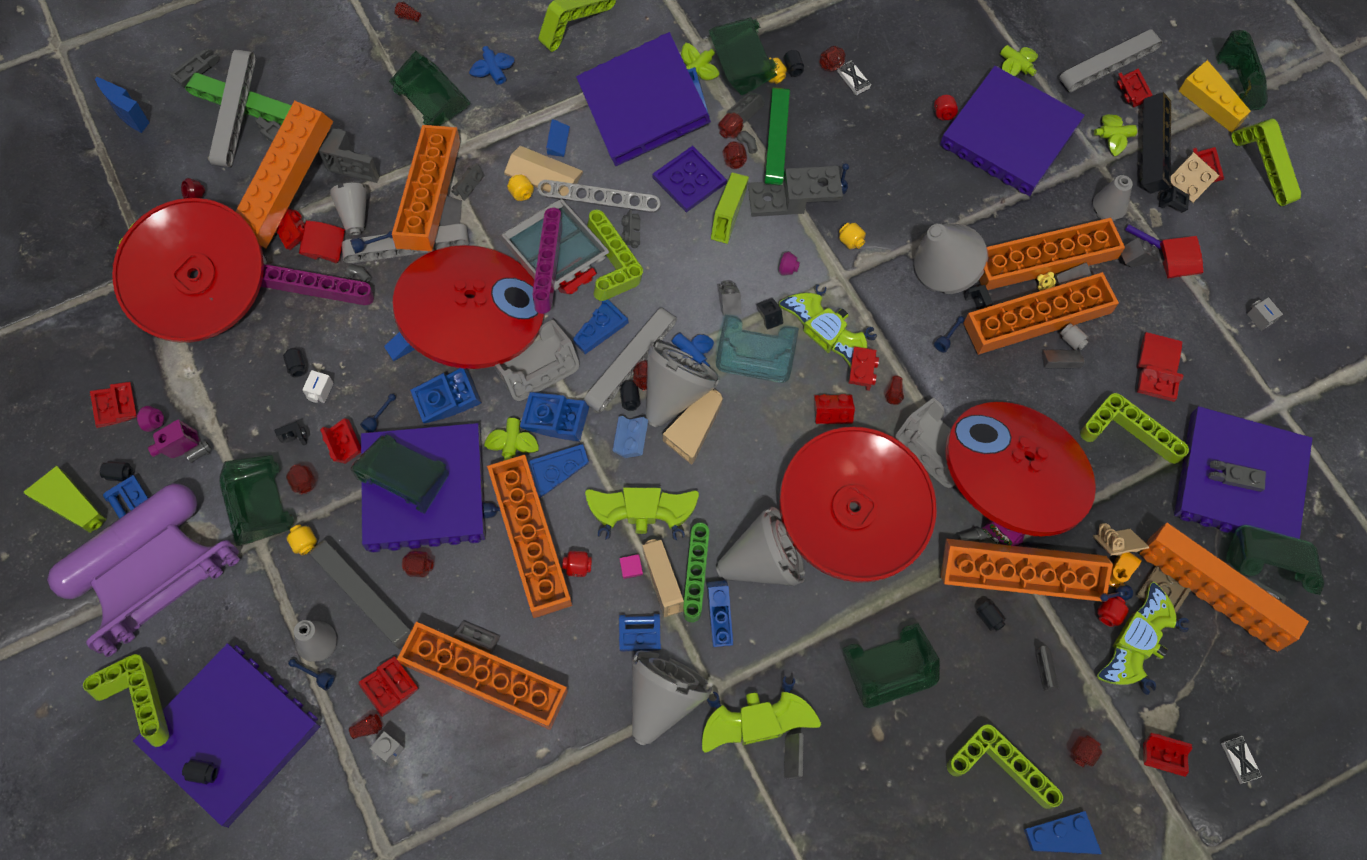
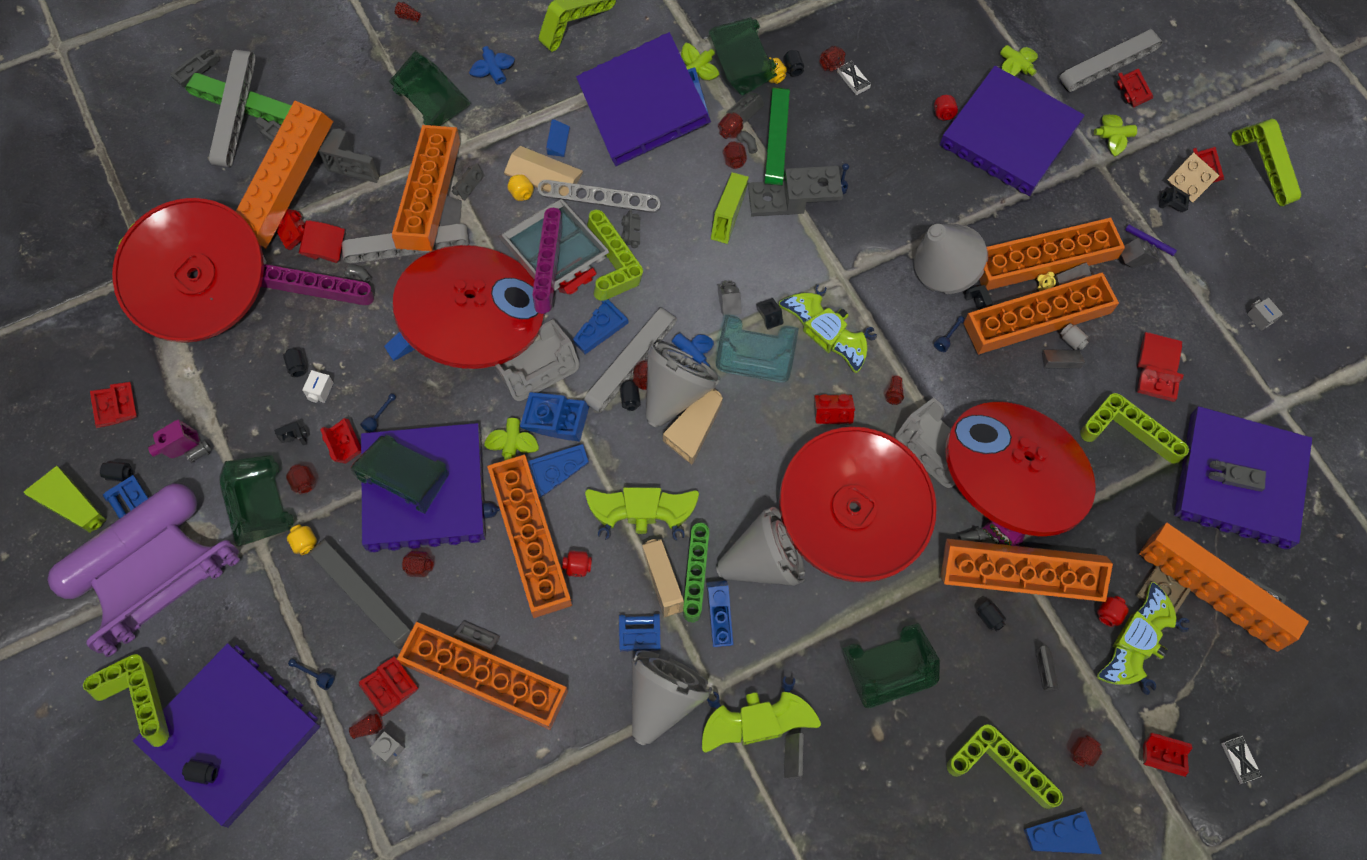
blue slope [95,77,150,133] -> none
magenta cone [137,406,164,432] -> none
dark red cone [181,178,205,199] -> none
light grey cone [294,620,337,662] -> none
light grey cone [330,183,367,236] -> none
dark blue hinge [350,231,392,254] -> none
blue slope [410,368,481,423] -> none
medium blue bracket [613,416,648,458] -> none
dark pink tile [620,555,643,579] -> none
dark purple plate [652,145,727,213] -> none
magenta cone [779,251,800,276] -> none
yellow head [839,223,866,249] -> none
red bracket [848,346,879,391] -> none
light grey cone [1092,175,1133,221] -> none
tan hinge [1093,523,1149,555] -> none
dark blue hinge [1100,584,1133,602] -> none
light orange piece [1109,552,1142,588] -> none
black brick [1141,92,1171,194] -> none
red slope [1160,236,1203,278] -> none
yellow wedge [1179,60,1251,133] -> none
clear green windscreen [1216,30,1268,111] -> none
clear green windscreen [1226,525,1324,595] -> none

